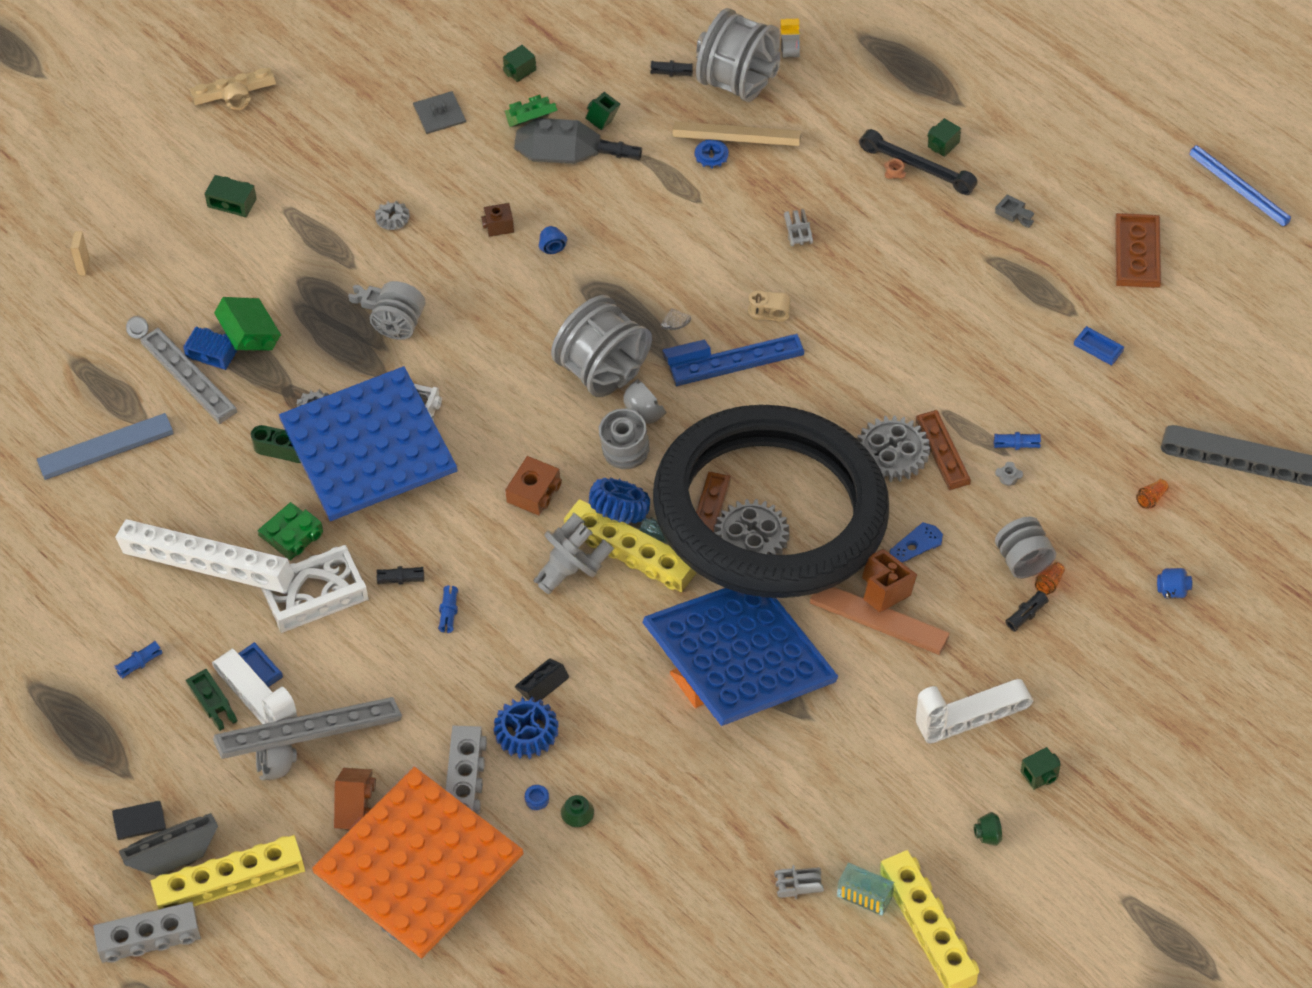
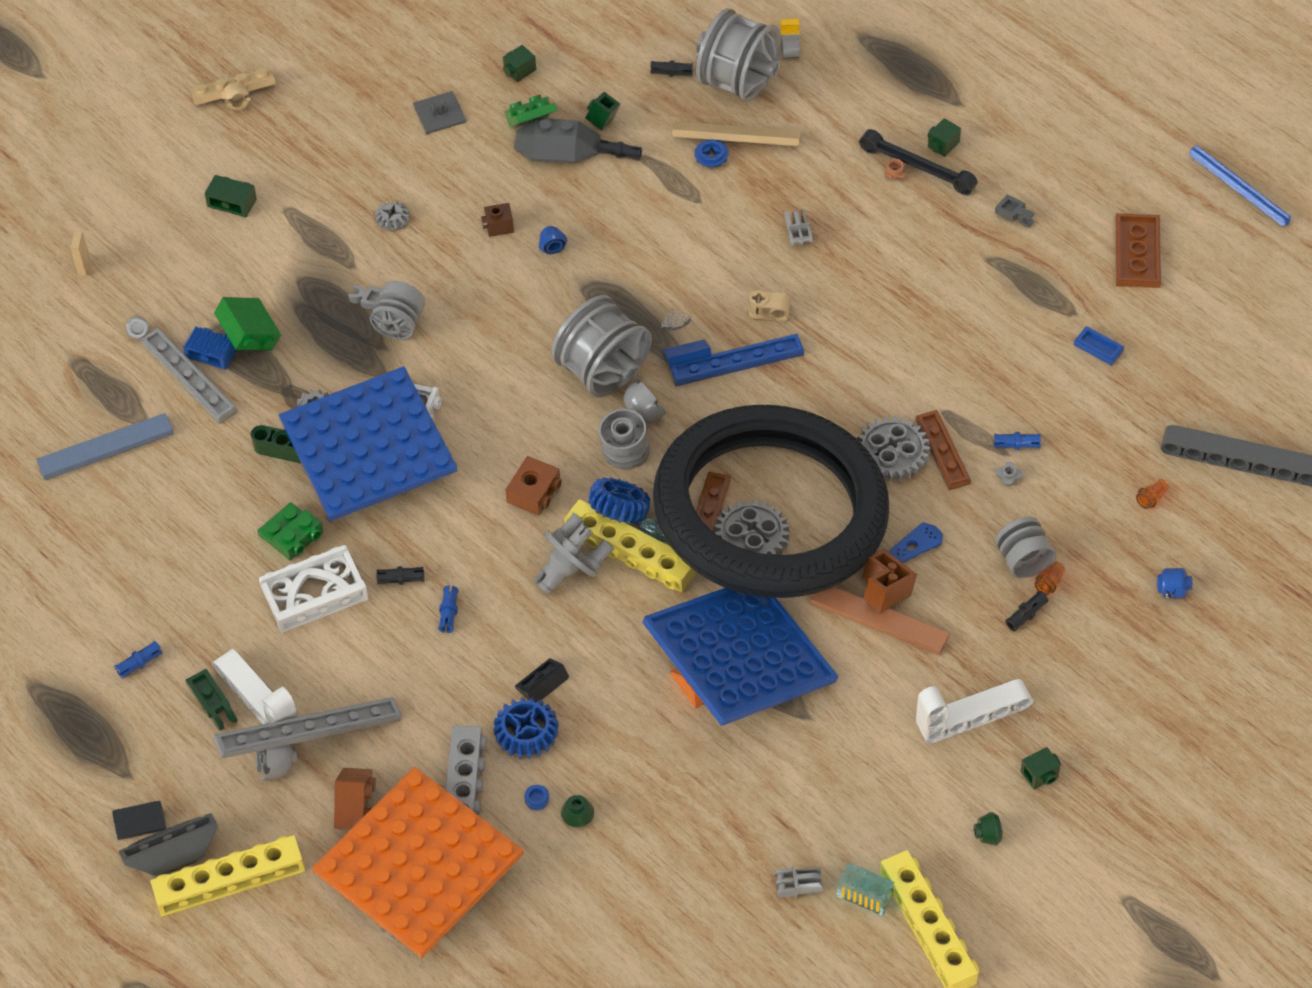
light grey brick [93,902,201,963] -> none
white brick [115,519,294,593] -> none
blue tile [238,642,283,687] -> none

